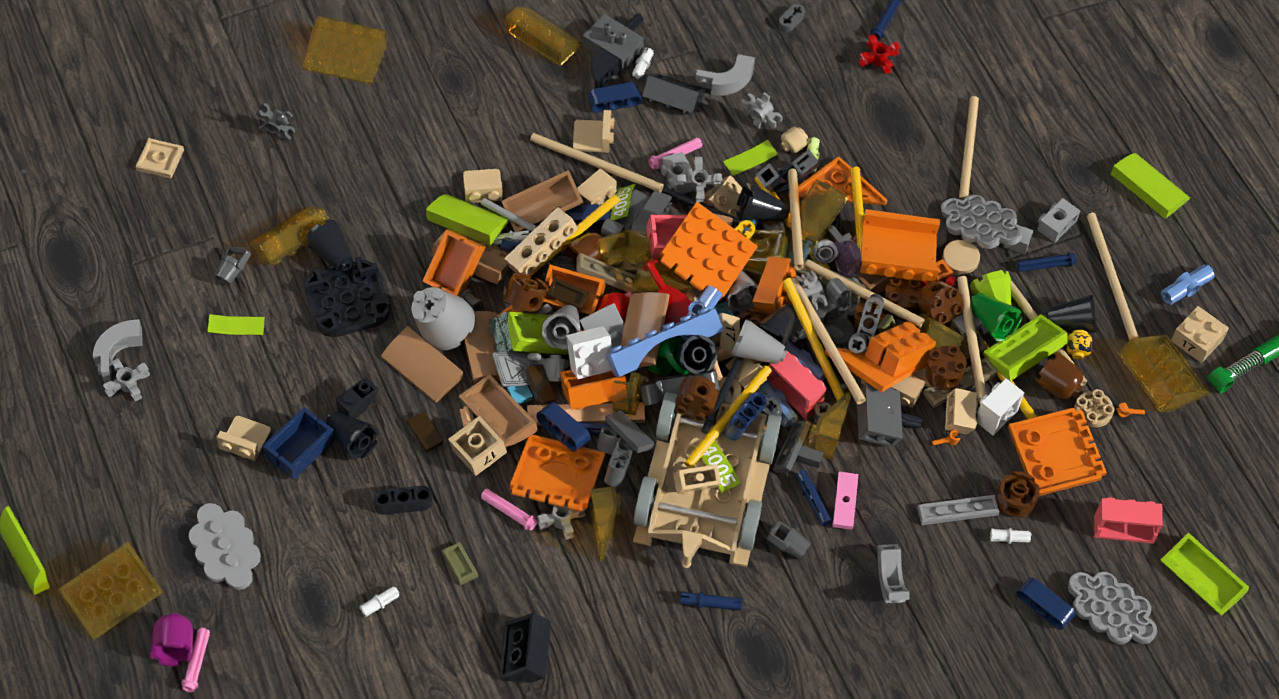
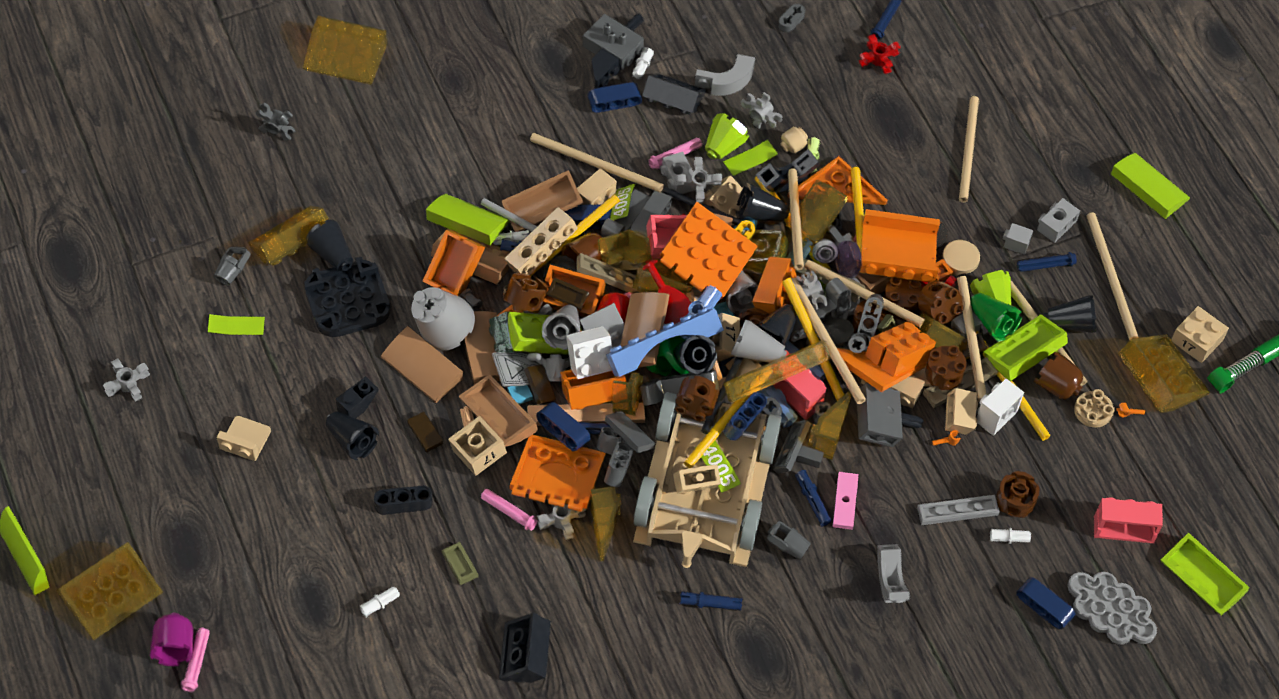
light grey arch [93,319,143,382] -> none
tan tile [136,138,184,179] -> none
light grey plate [189,503,261,590] -> none
dark blue piece [263,407,335,480] -> none
tan bracket [463,169,503,203] -> none
clear yellow slope [505,7,583,66] -> none
tan bracket [573,110,614,153] -> none
light grey plate [941,195,1022,249] -> none
orange hinge [1008,408,1107,496] -> none
yellow head [1066,330,1092,359] -> none
medium blue piece [1161,264,1215,305] -> none
none -> lime cone [705,113,749,160]
none -> clear yellow tile [724,340,831,402]

